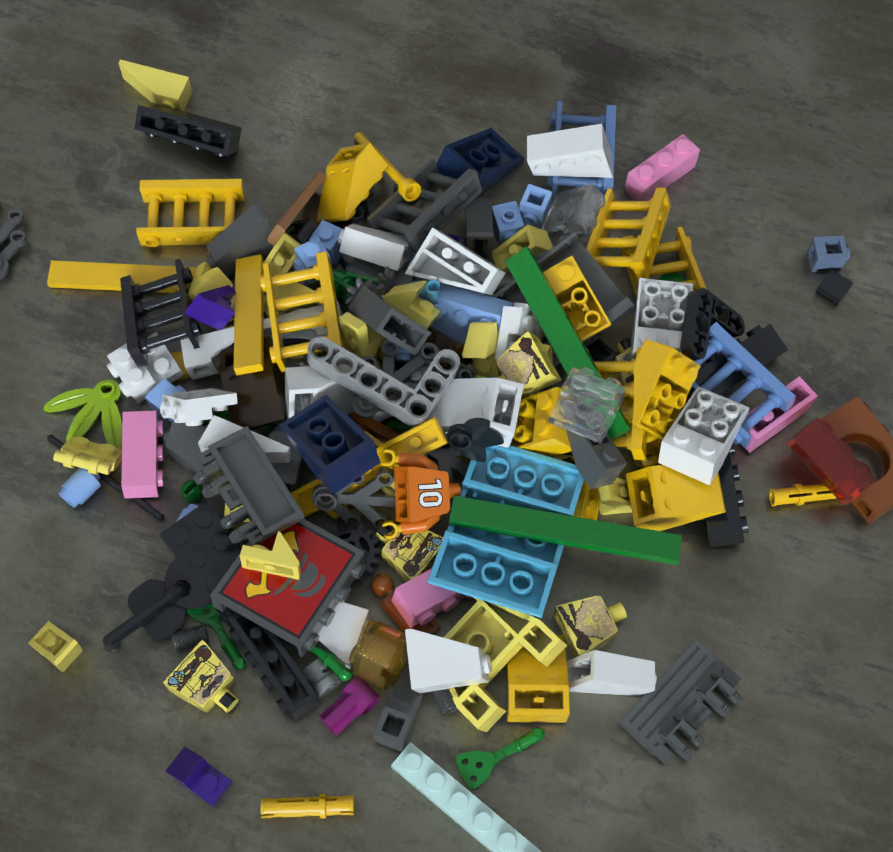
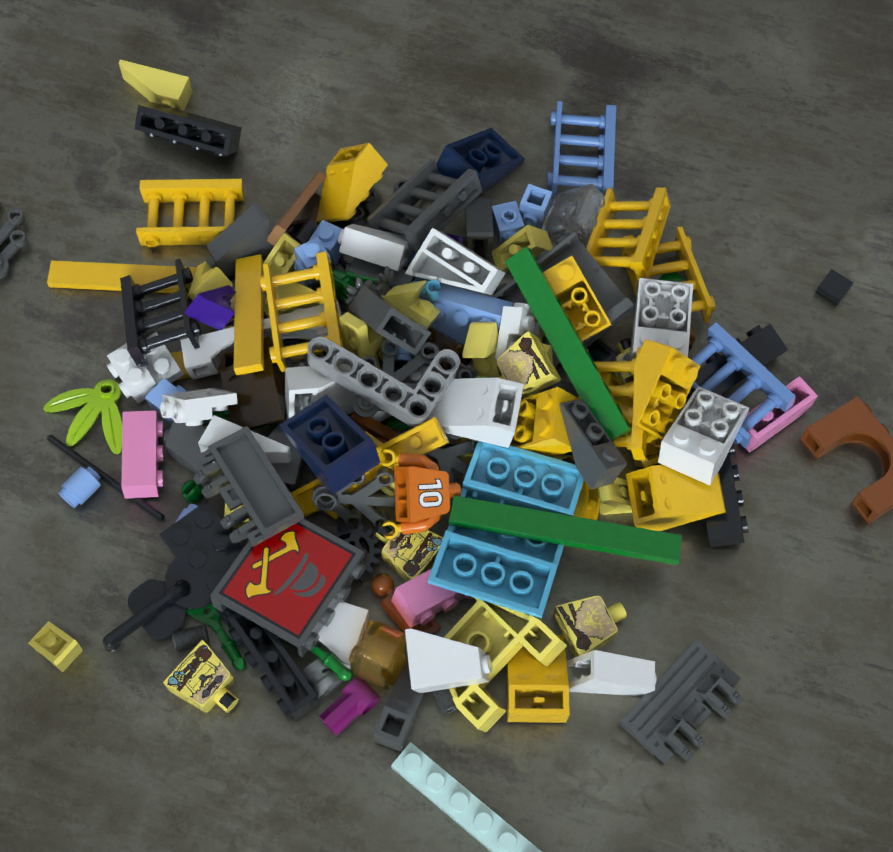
light yellow plate [53,436,122,475] -> none
dark purple slope [166,746,232,808] -> none
light yellow slope [240,531,301,580] -> none
yellow pin [261,793,354,819] -> none
yellow piece [354,132,421,201] -> none
black plate [447,418,504,462] -> none
green piece [456,727,545,790] -> none
white wedge [527,124,613,178] -> none
clear plate [548,367,625,444] -> none
bright pink brick [624,134,700,201] -> none
black beam [680,288,745,361] -> none
yellow pin [769,480,855,506] -> none
clear red brick [786,417,876,505] -> none
sand blue brick [807,235,850,272] -> none

